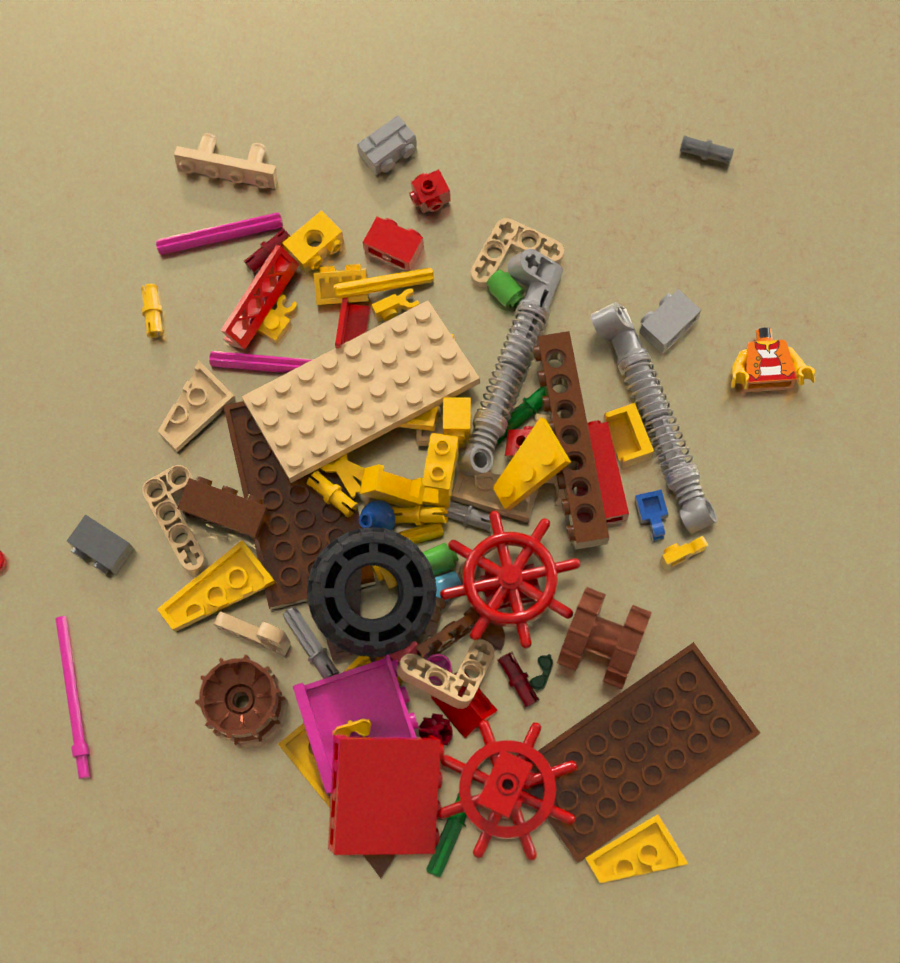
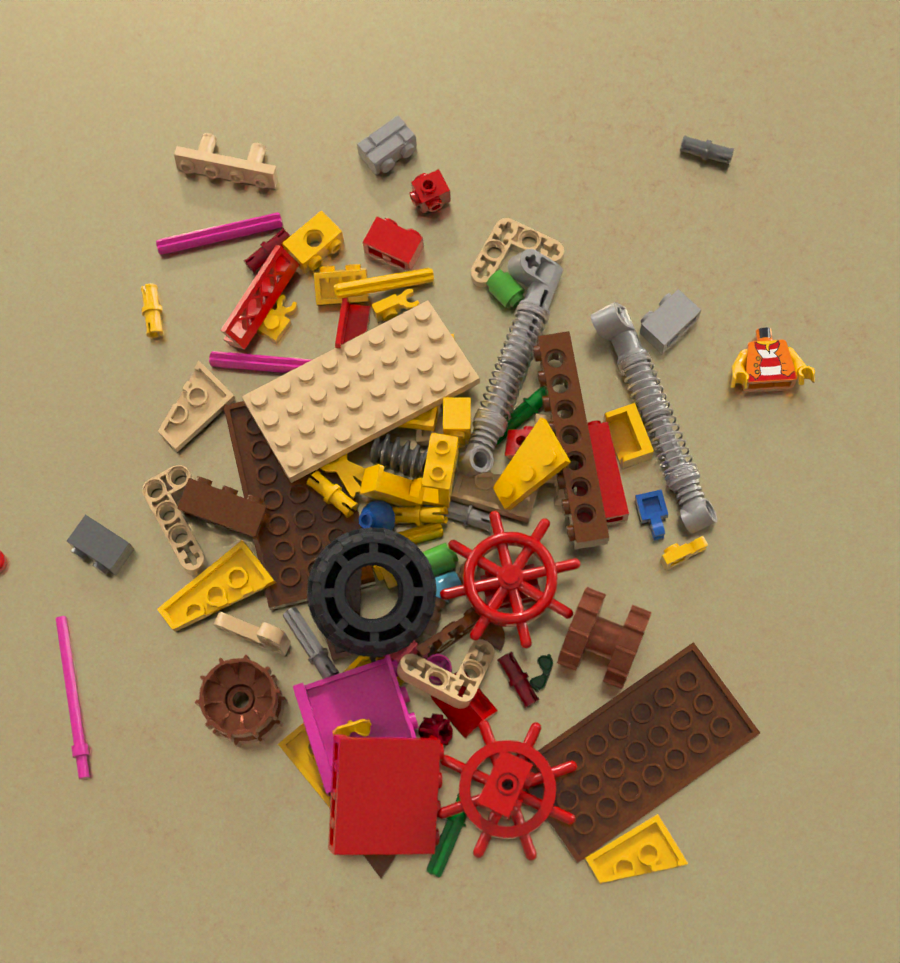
none -> dark grey piece [370,433,428,478]

